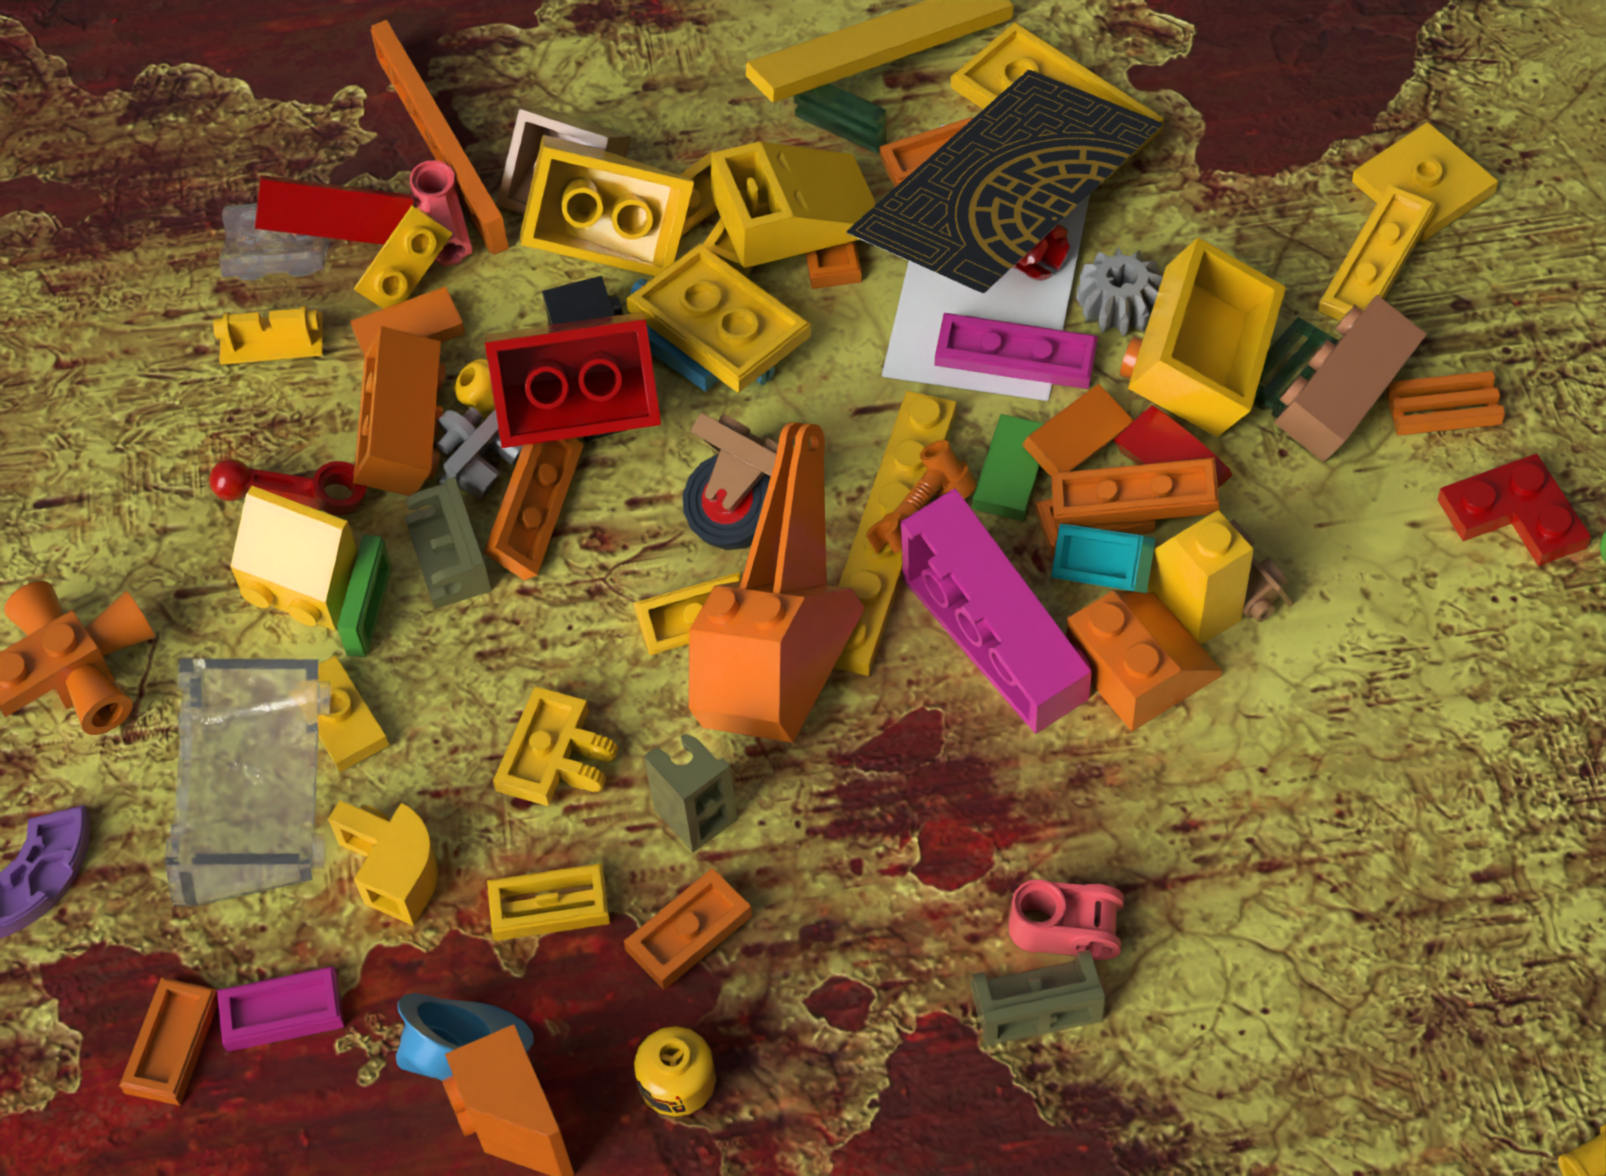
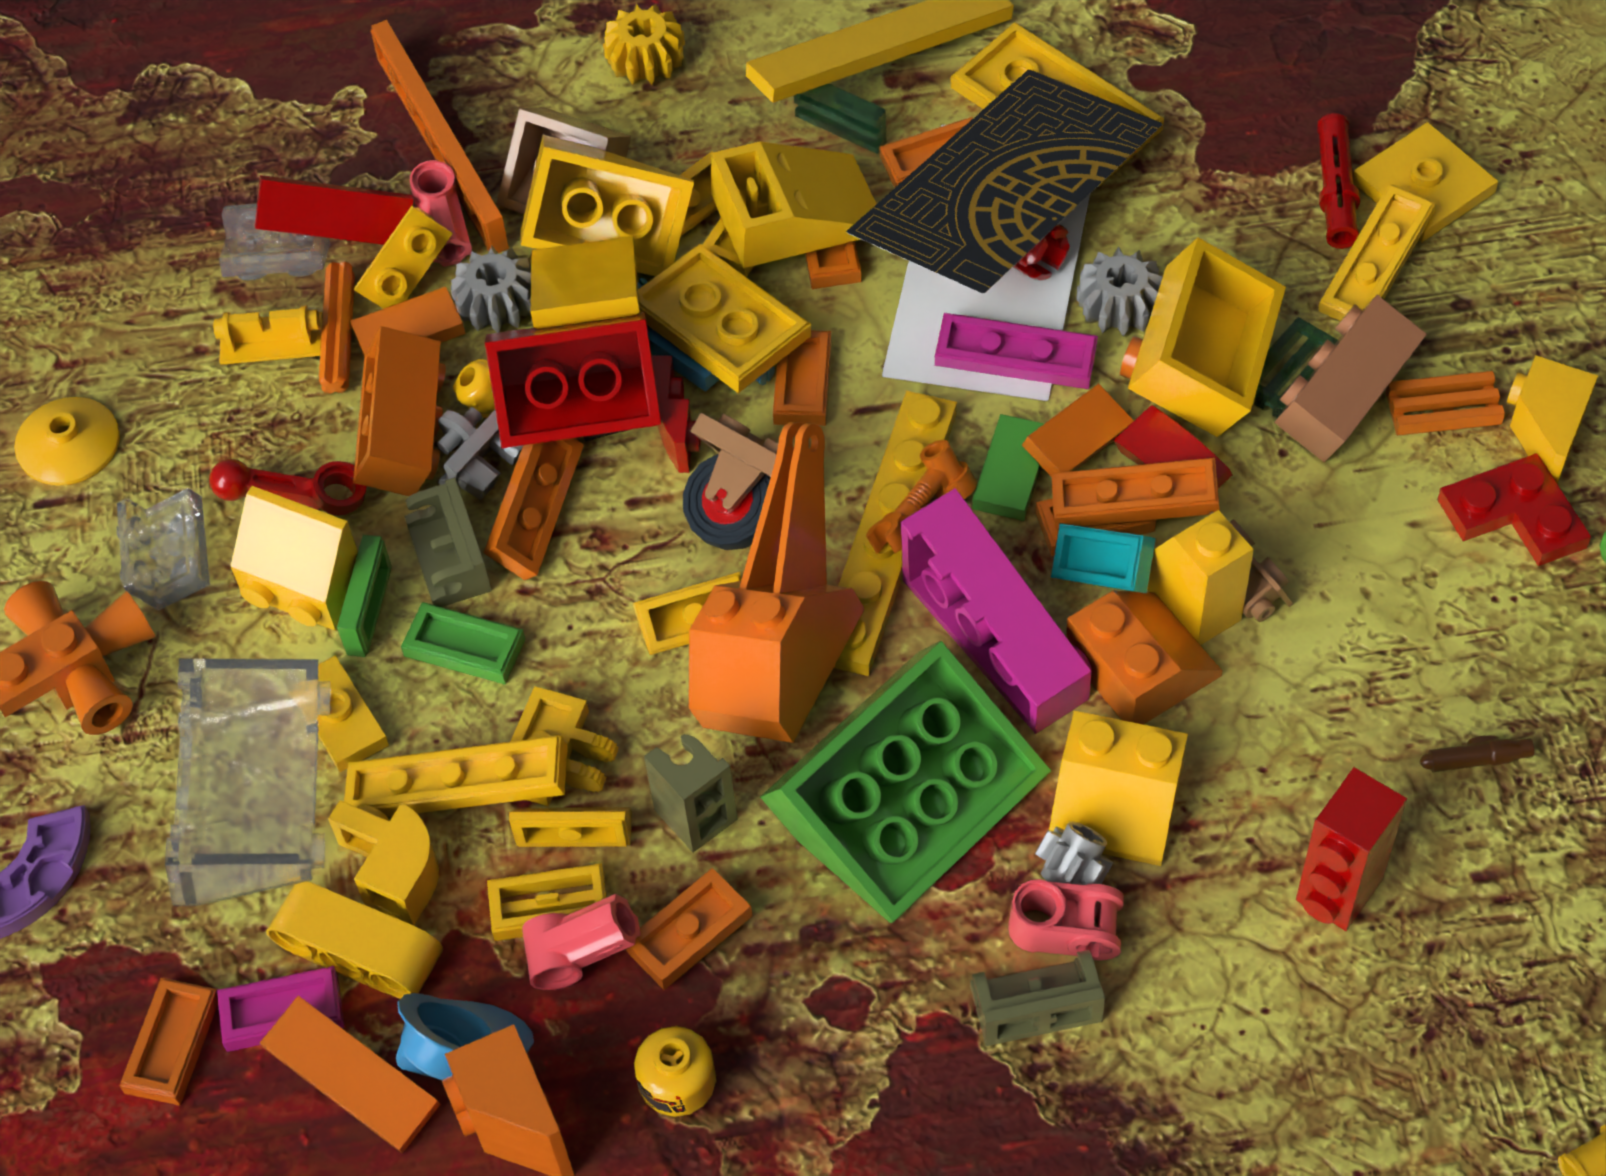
none -> yellow dish [15,397,120,486]
none -> clear bracket [117,488,210,610]
none -> orange tile [260,996,440,1154]
none -> yellow beam [266,880,443,999]
none -> orange axle [319,261,355,394]
none -> yellow tile [344,735,568,817]
none -> bright green tile [401,602,526,684]
none -> light grey gear [450,245,531,333]
none -> yellow slope [509,807,632,847]
none -> coral piece [522,894,641,990]
none -> yellow tile [530,236,640,329]
none -> yellow gear [603,3,685,85]
none -> red slope [651,355,701,473]
none -> bright green slope [760,641,1051,923]
none -> orange tile [773,330,832,426]
none -> light grey gear [1035,821,1113,885]
none -> yellow slope [1049,710,1188,866]
none -> red brick [1296,767,1407,931]
none -> red pin [1317,113,1361,249]
none -> reddish brown piece [1420,736,1534,772]
none -> yellow slope [1507,355,1598,484]

